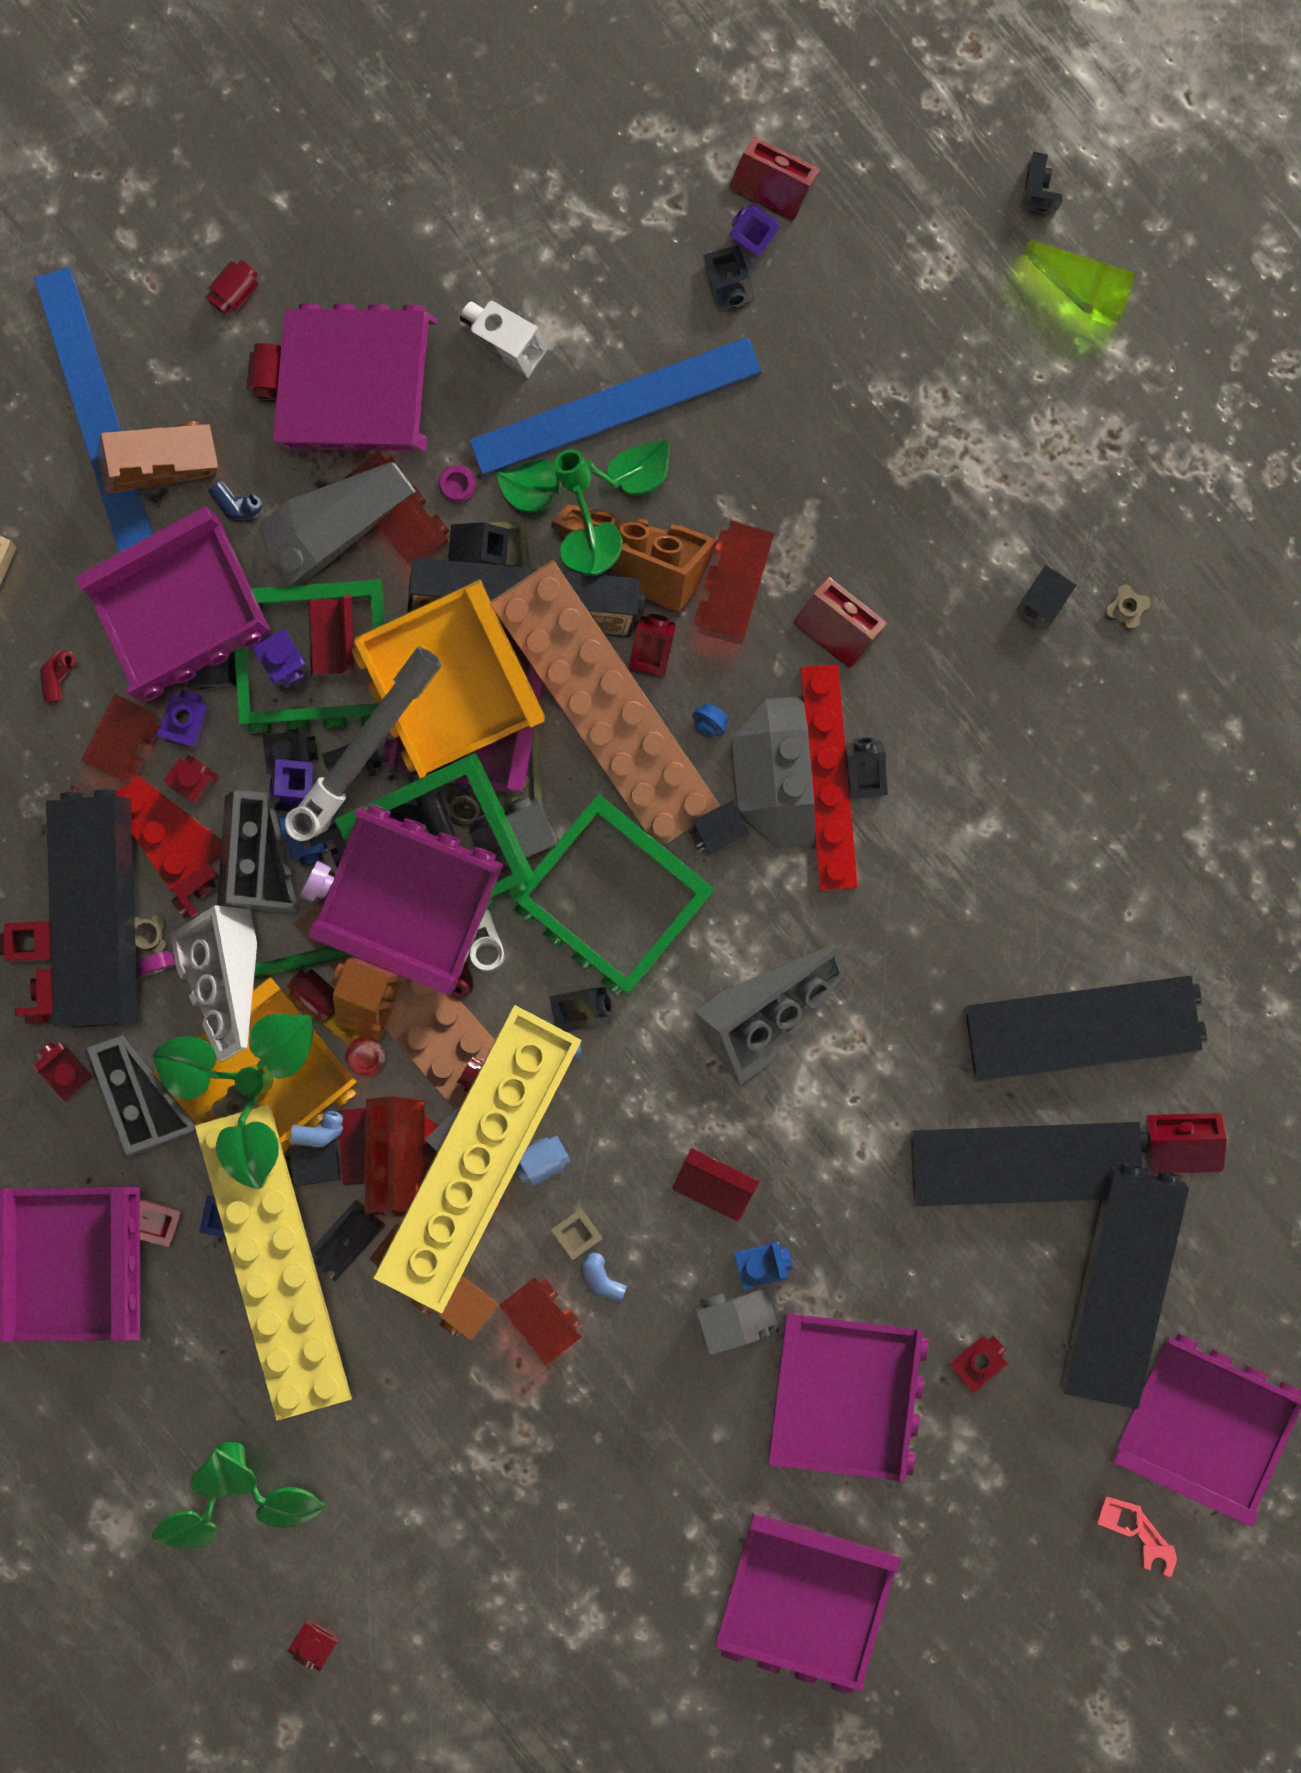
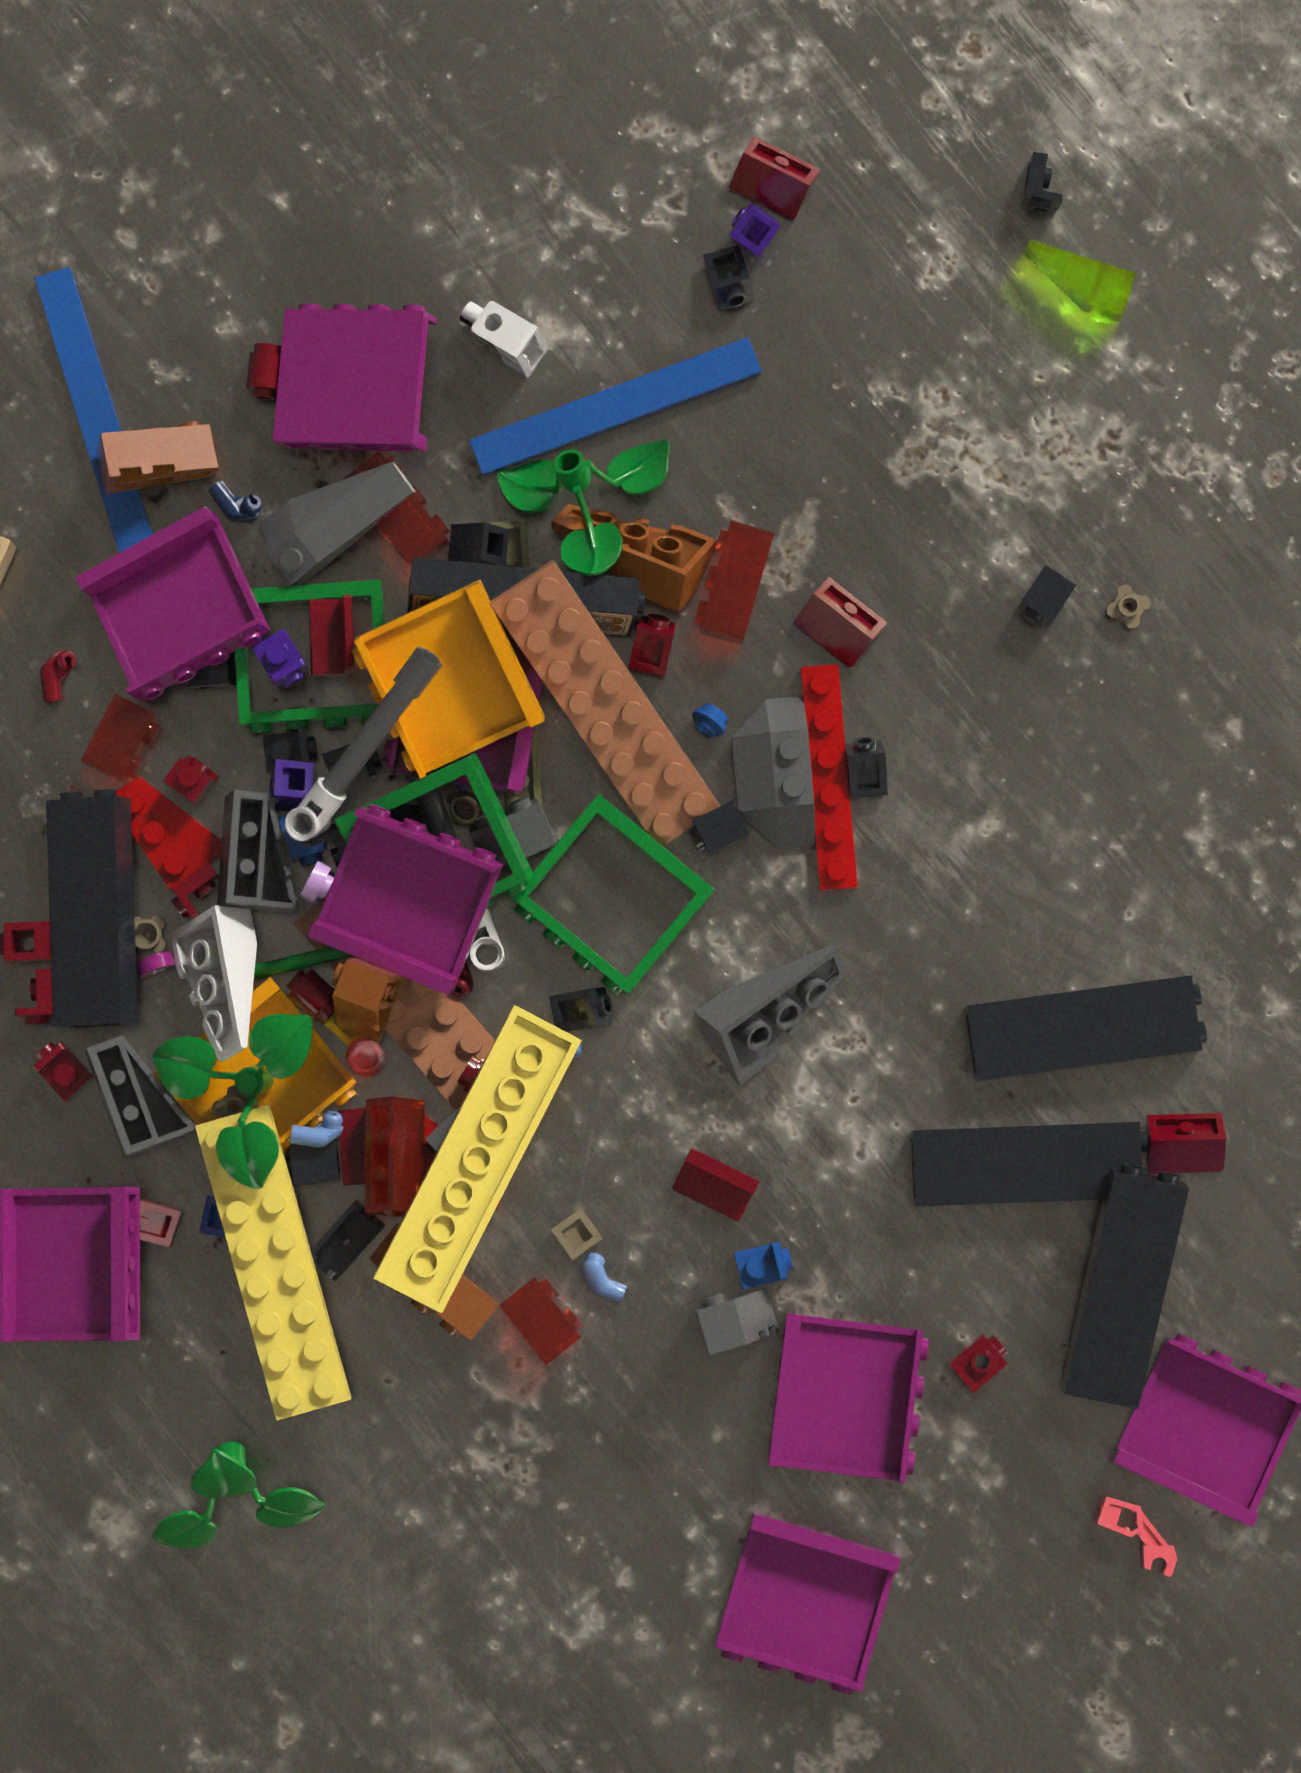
dark purple brick [157,690,209,751] -> none
dark red brick [205,260,259,317] -> none
dark red brick [287,1618,340,1672] -> none
magenta tile [438,465,476,504] -> none
medium blue brick [516,1135,571,1187] -> none

